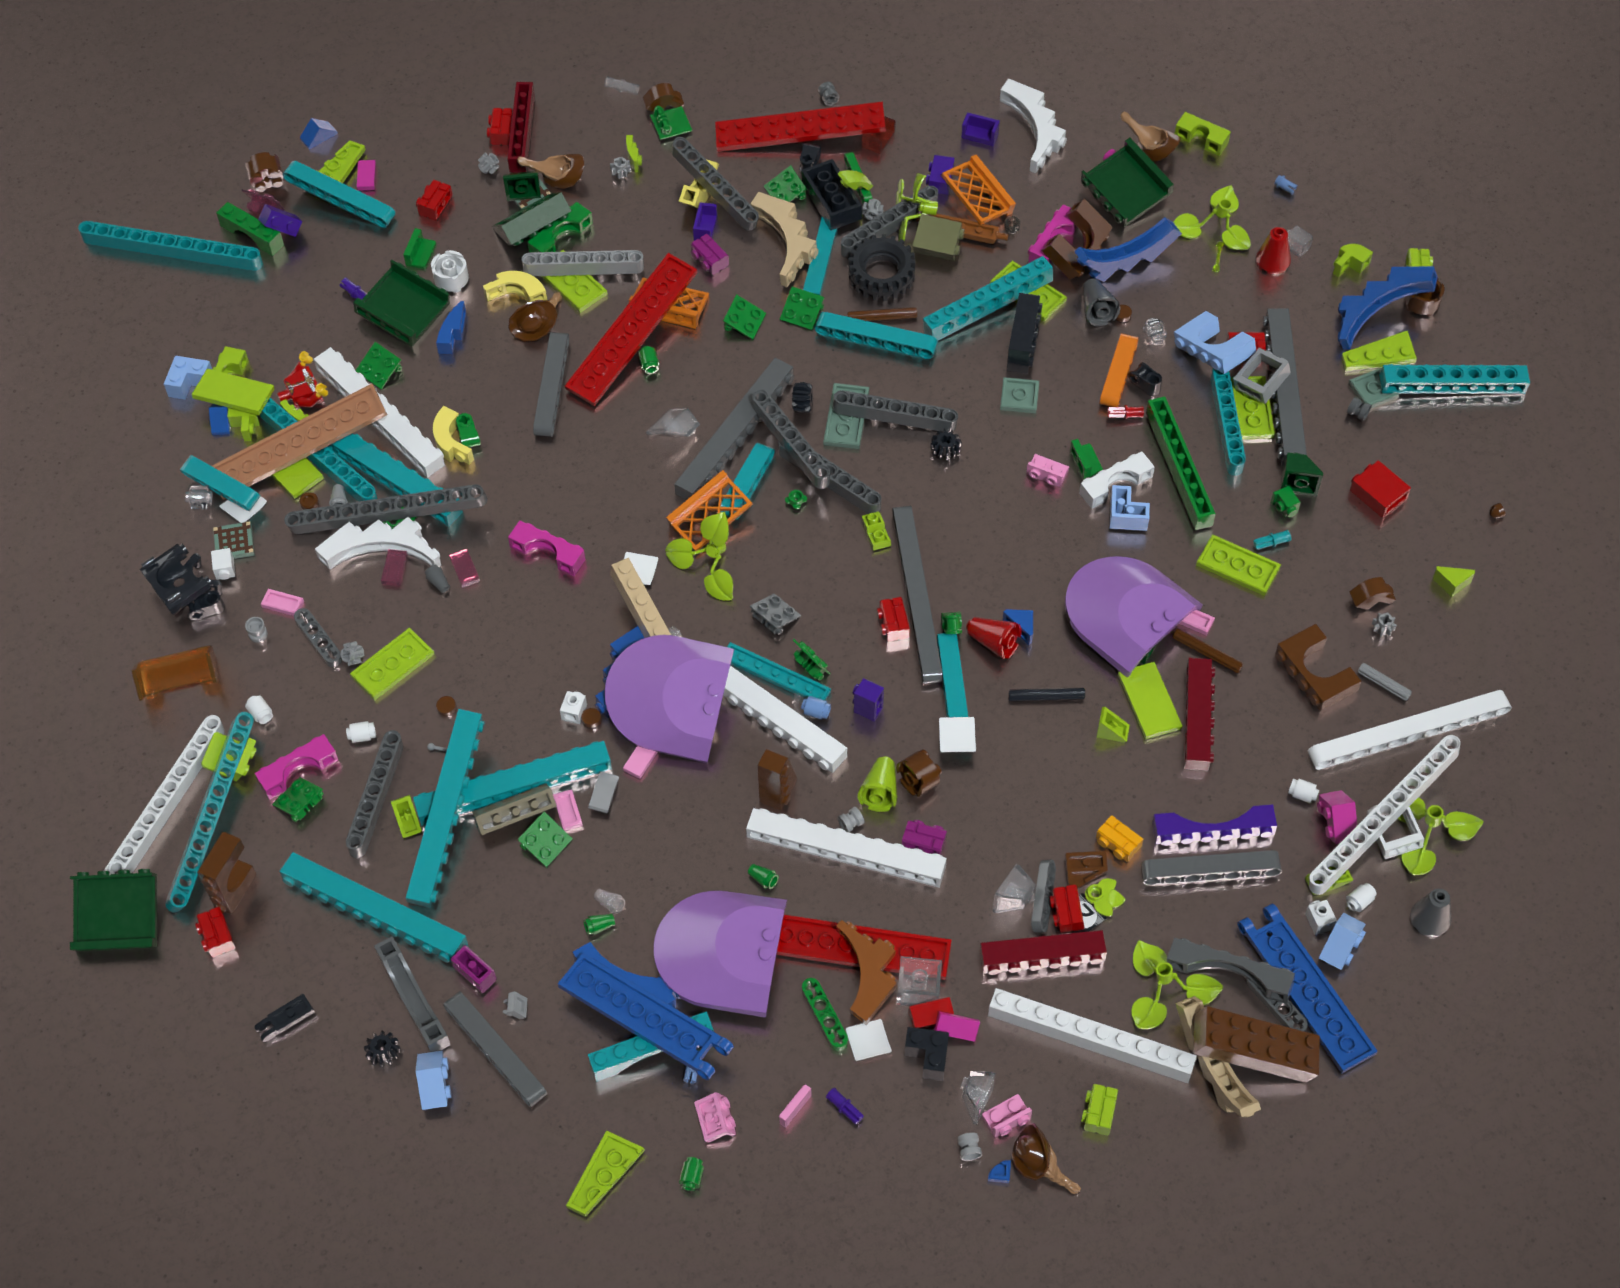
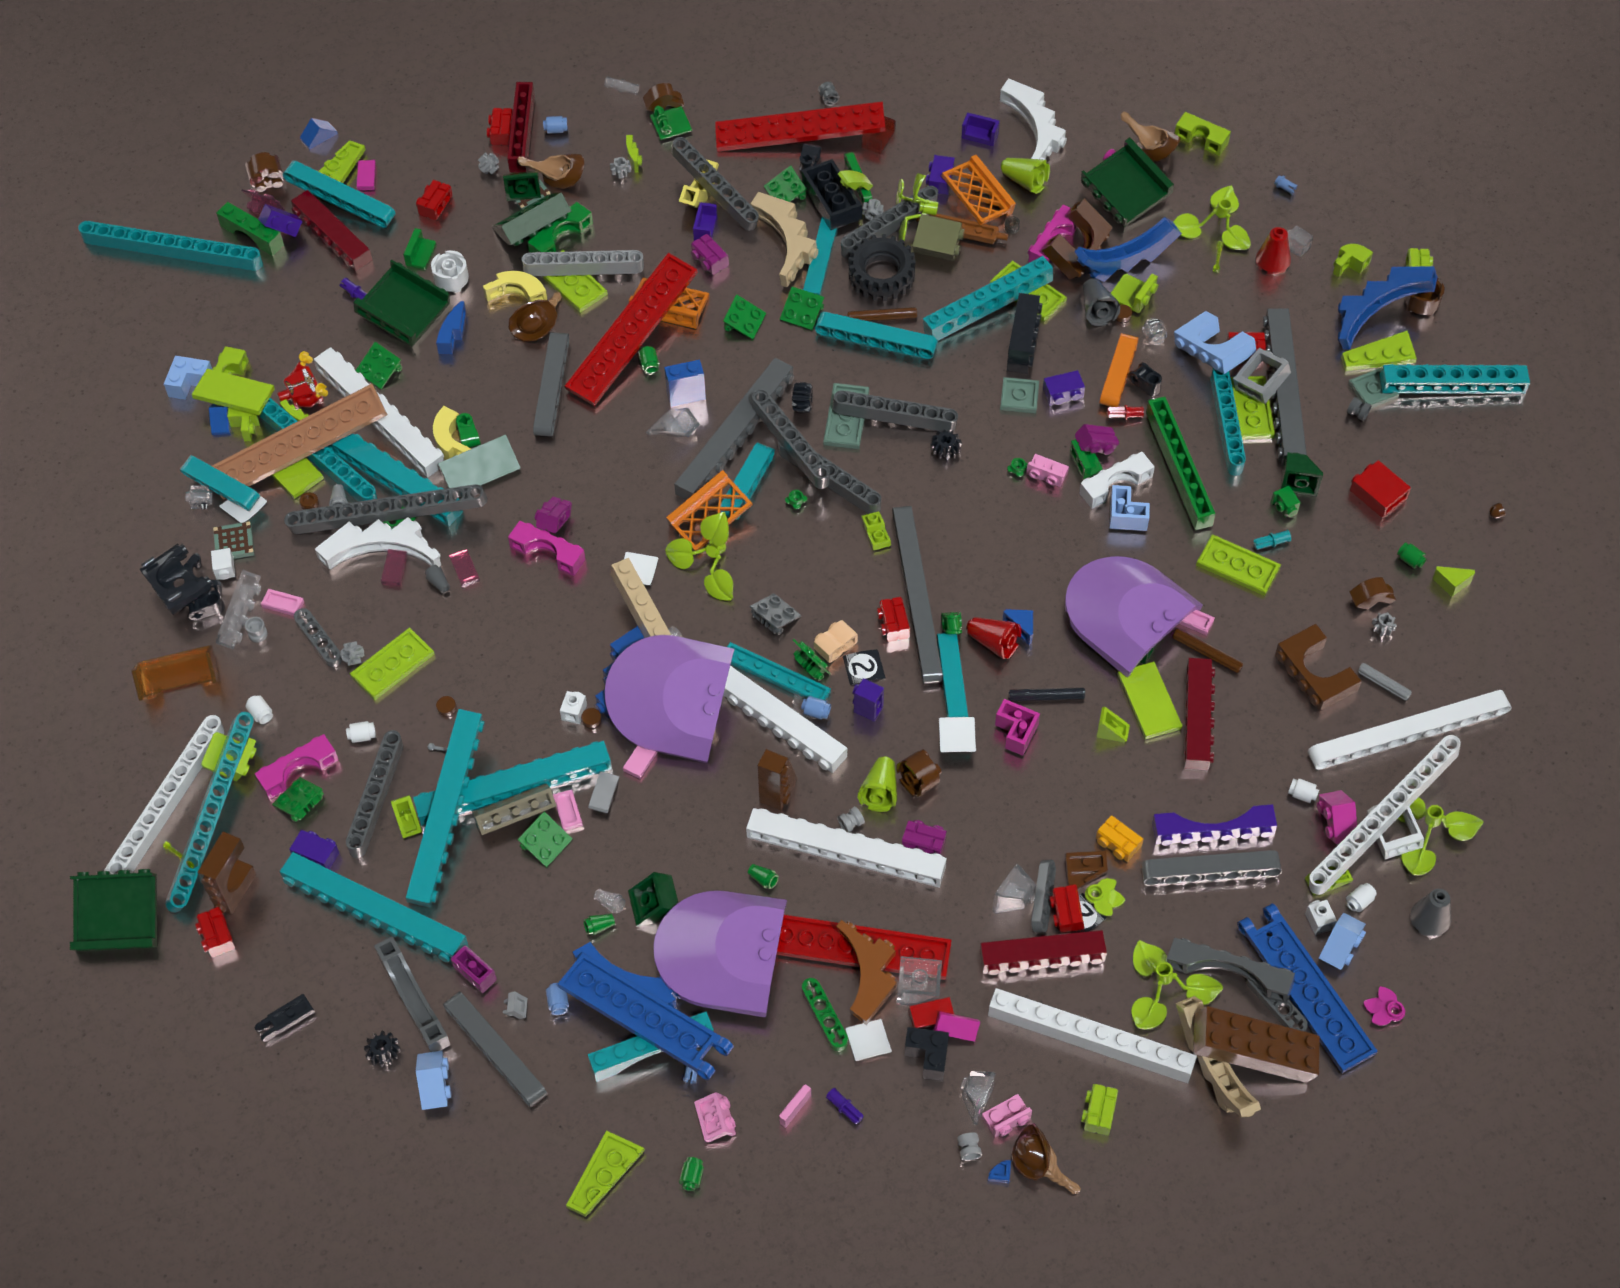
none -> clear neon green hinge [163,841,194,869]
none -> clear brick [216,570,262,650]
none -> dark purple brick [289,830,339,870]
none -> dark red brick [291,190,373,271]
none -> tile [438,435,520,488]
none -> magenta brick [535,497,572,533]
none -> medium blue brick [543,116,568,134]
none -> medium blue brick [546,983,569,1015]
none -> dark green slope [628,872,679,927]
none -> brick [664,359,706,407]
none -> light nougat brick [814,620,858,663]
none -> sticker [843,649,886,685]
none -> dark pink brick [995,699,1040,756]
none -> lime cone [1001,158,1050,194]
none -> green plate [1007,458,1028,477]
none -> dark purple brick [1043,370,1085,406]
none -> magenta brick [1075,424,1119,455]
none -> lime bracket [1111,274,1158,313]
none -> dark pink plate [1364,986,1405,1026]
none -> green brick [1397,542,1427,569]

